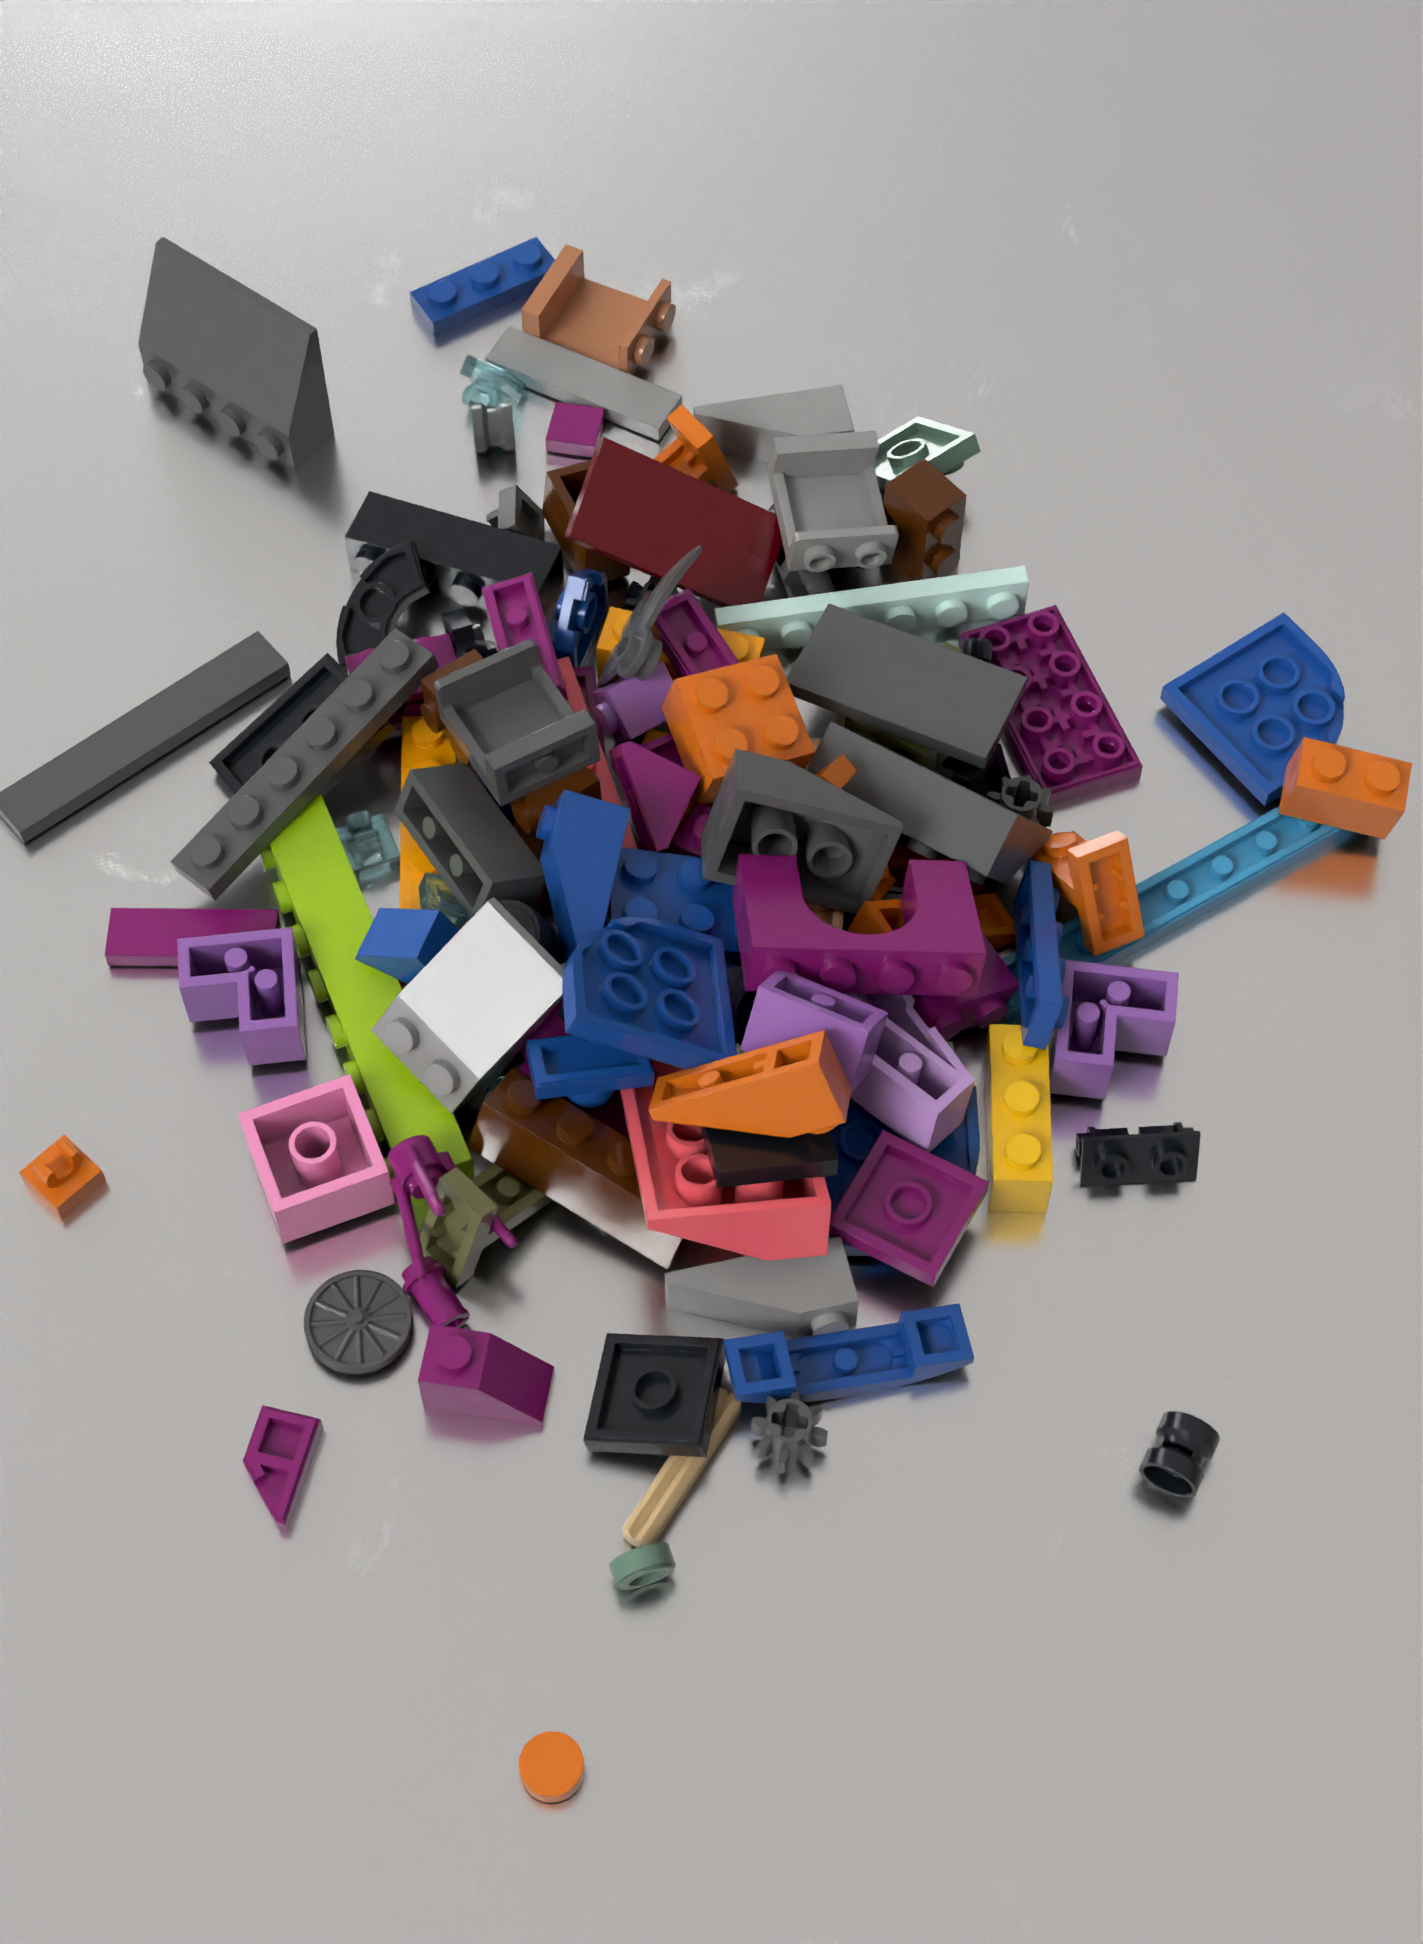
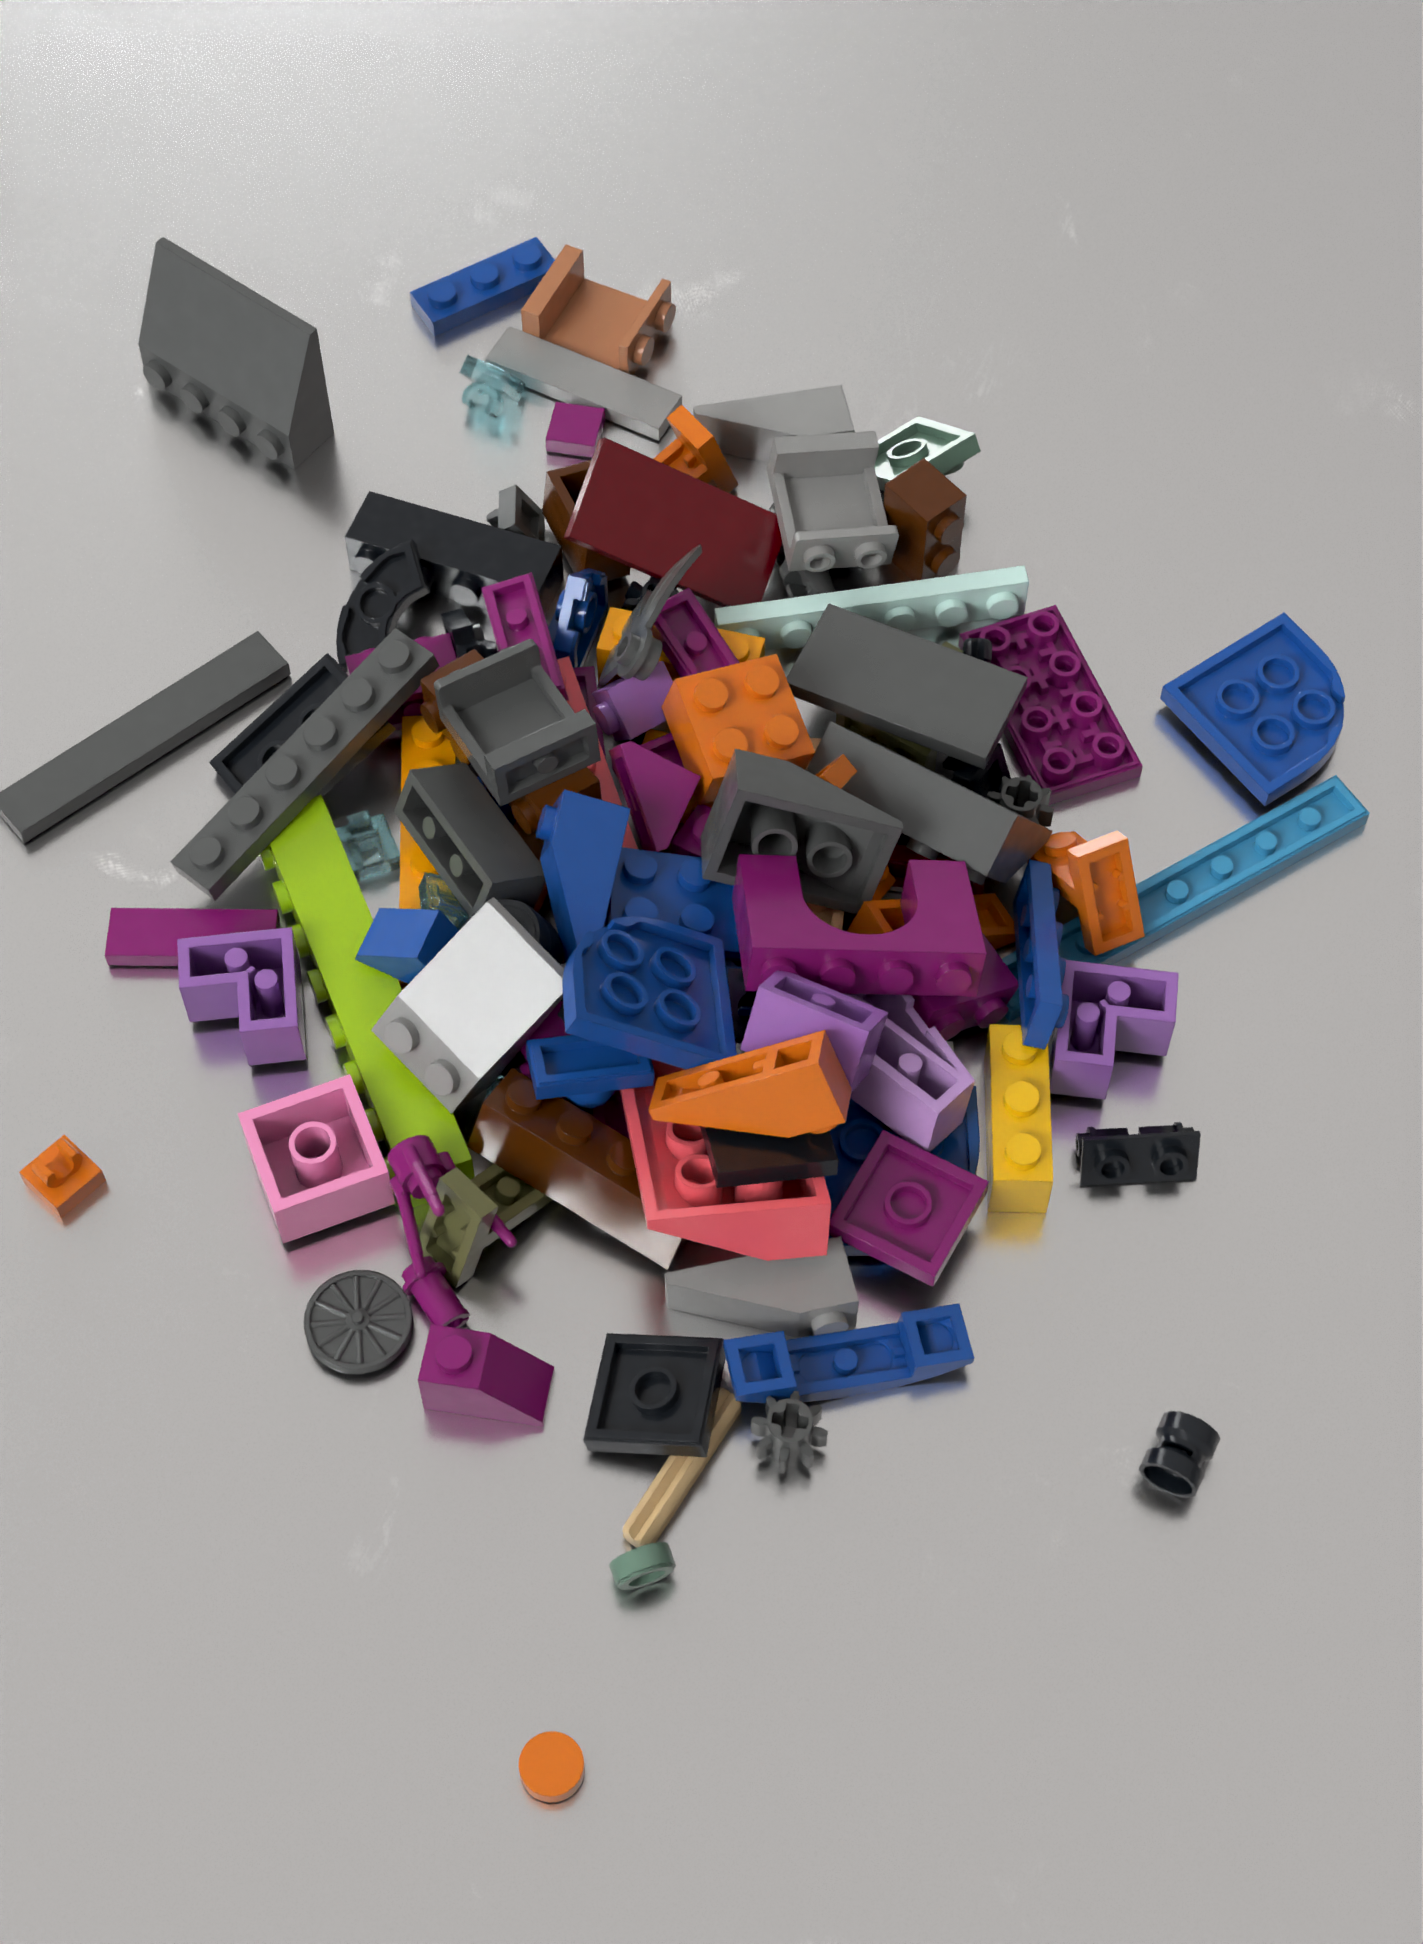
magenta tile [243,1405,323,1532] -> none
dark grey wheel [471,400,516,454] -> none
orange brick [1278,737,1412,839] -> none

